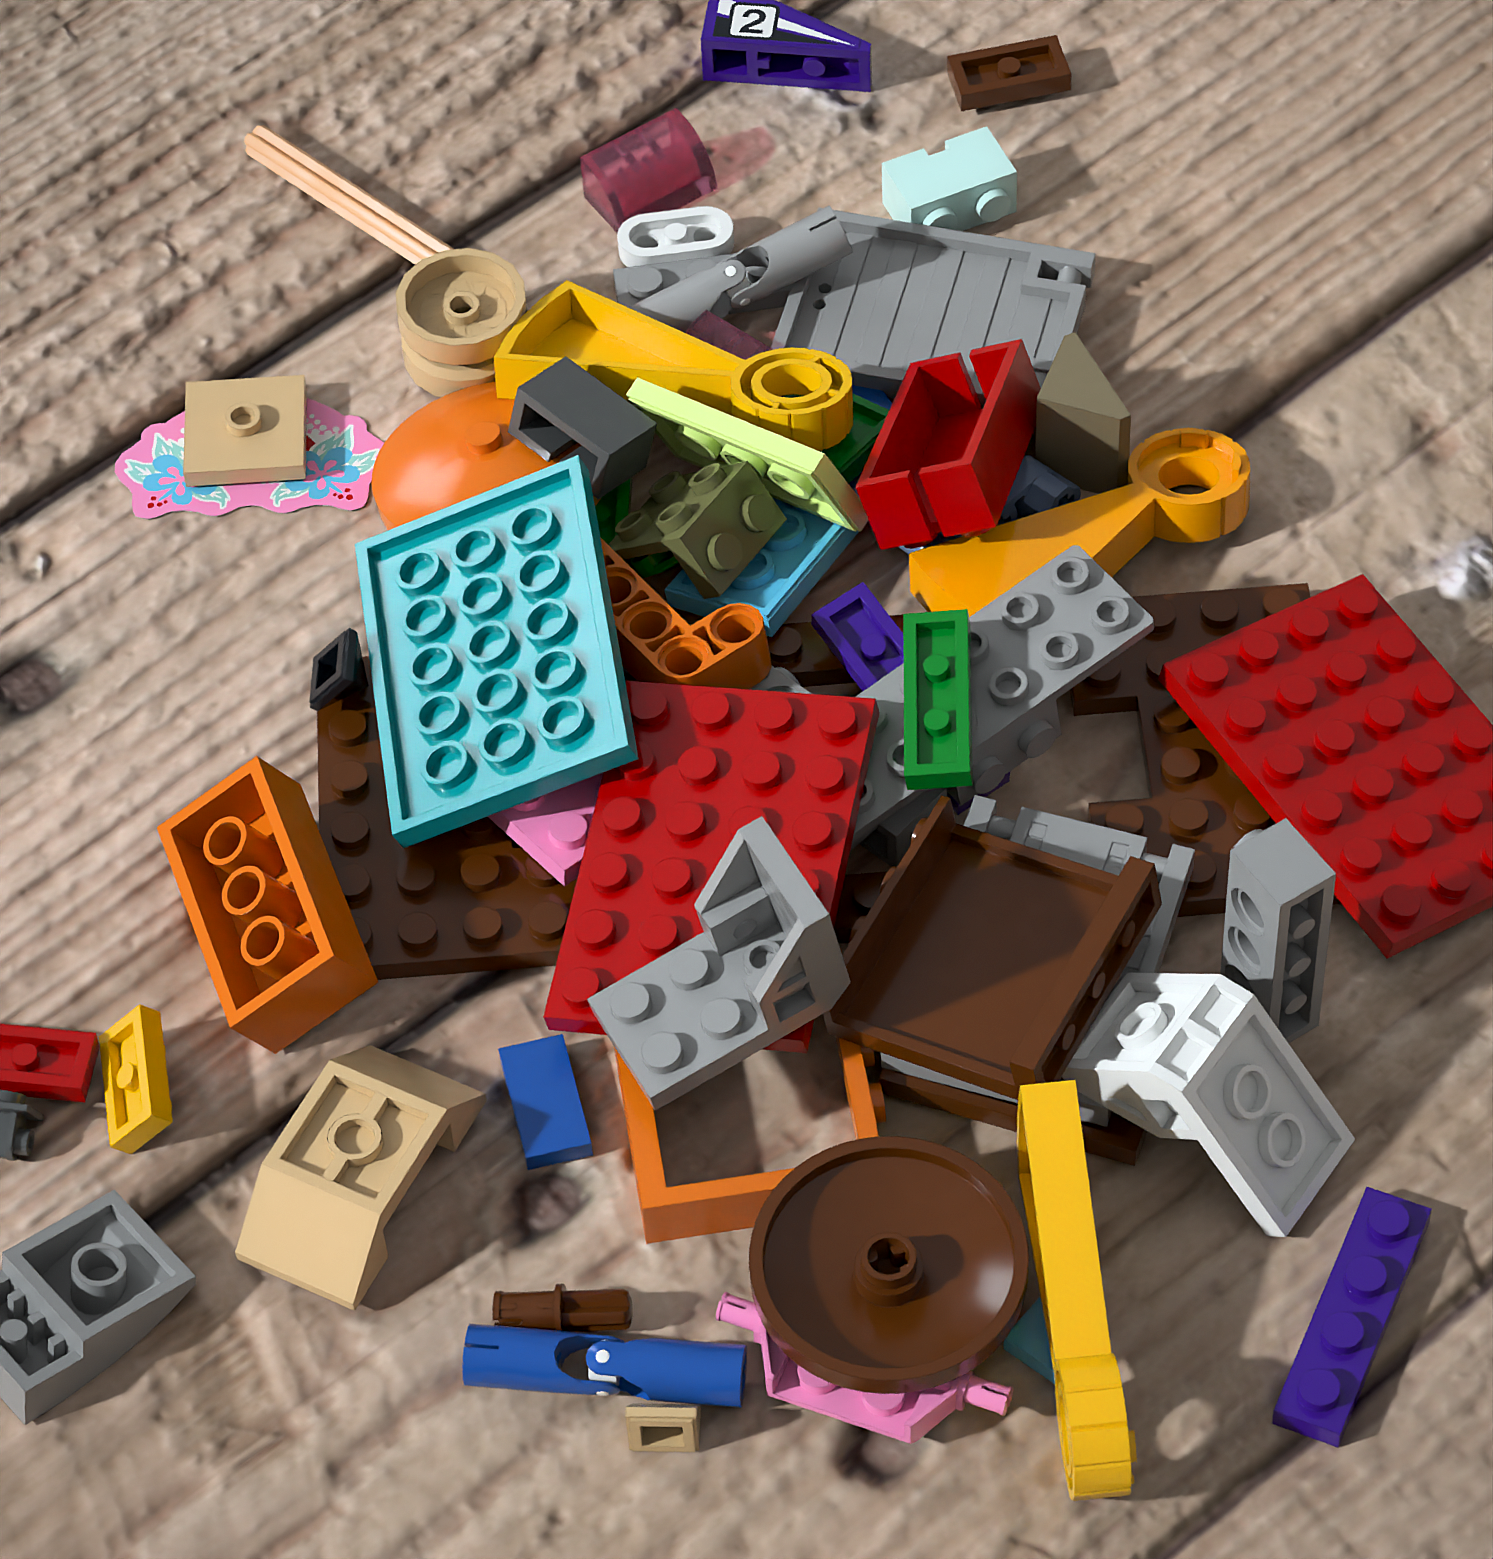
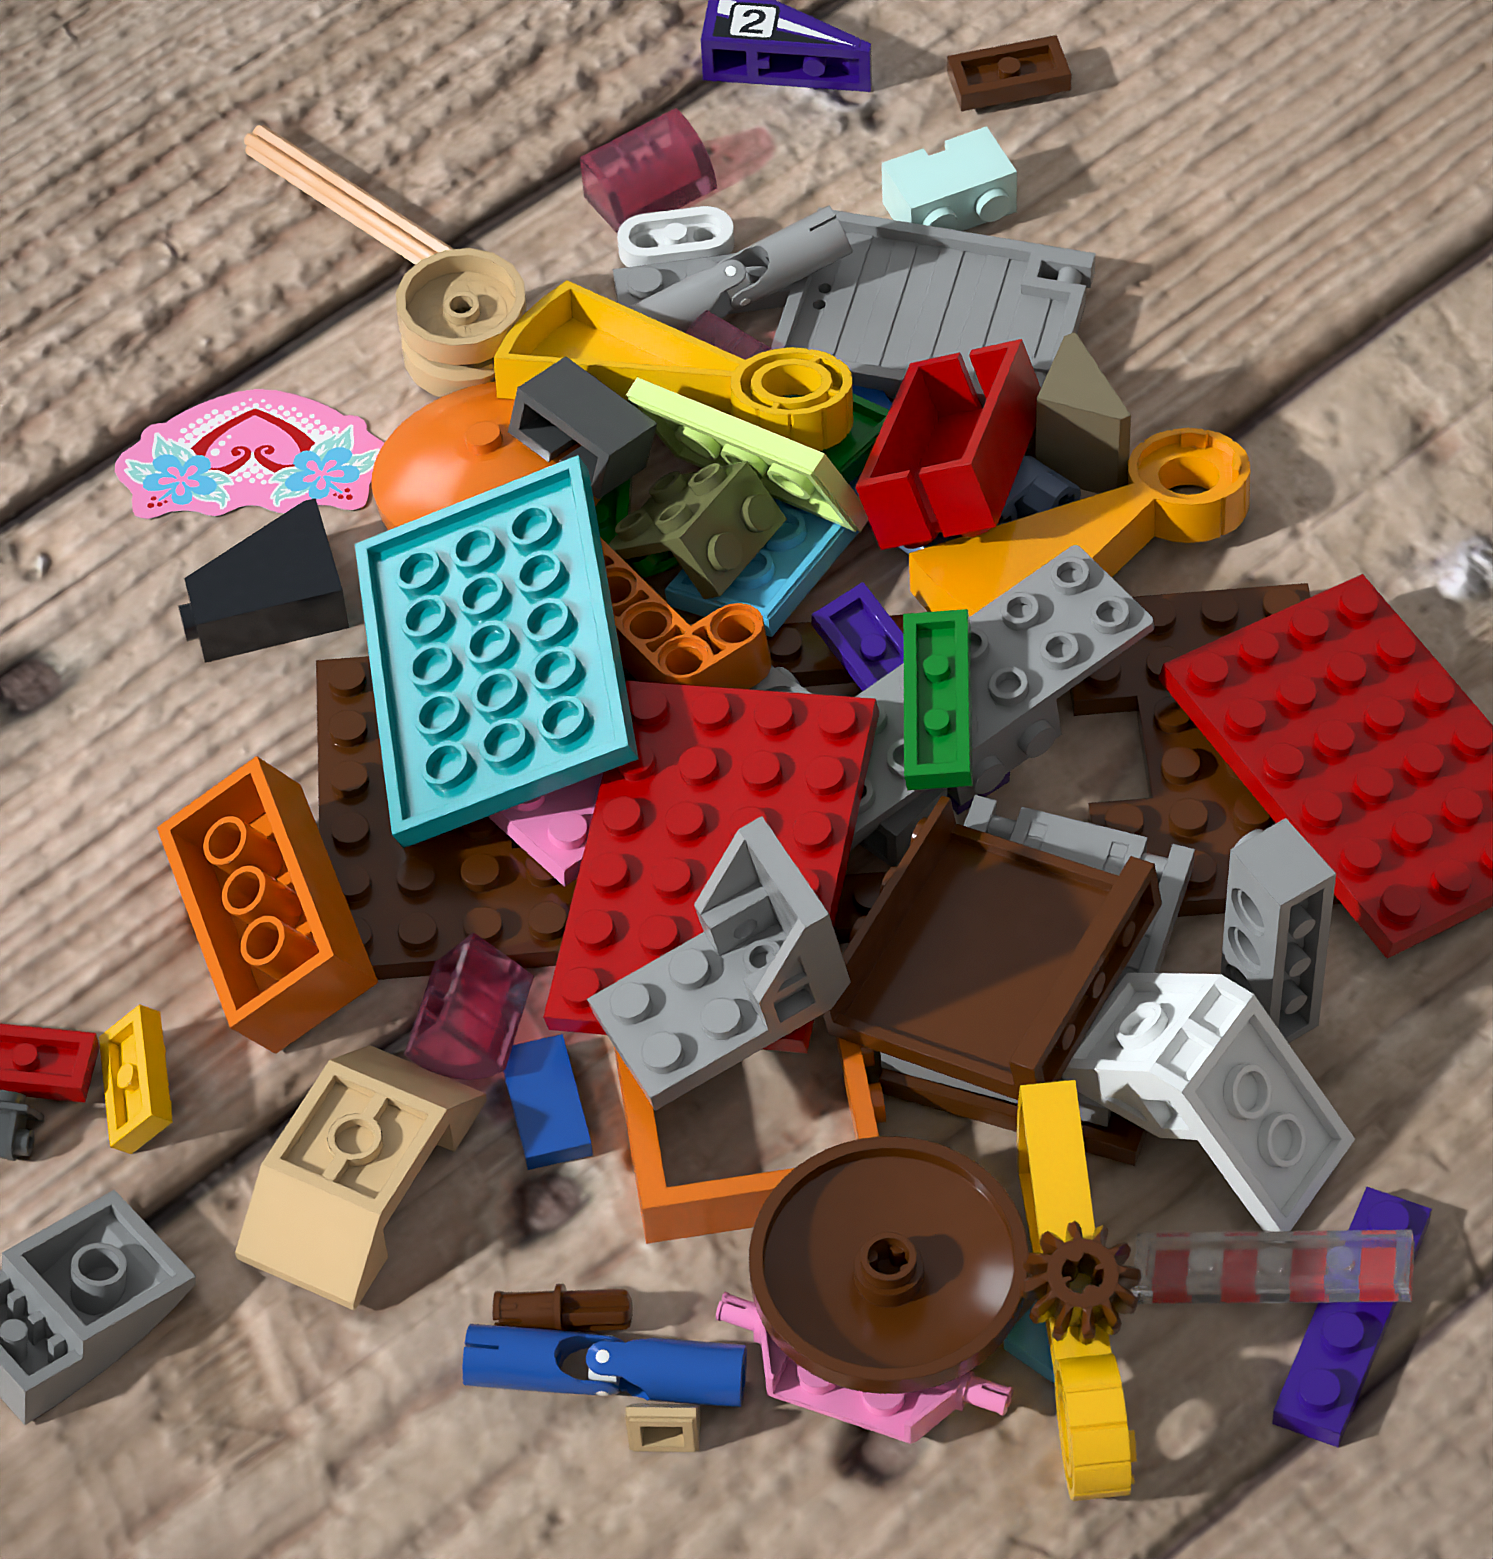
tan plate [183,375,307,487] -> none
black slope [309,628,369,711] -> none
none -> black slope [178,498,349,663]
none -> clear pink brick [404,932,534,1080]
none -> reddish brown gear [1019,1221,1142,1345]
none -> clear tile [1131,1230,1415,1304]

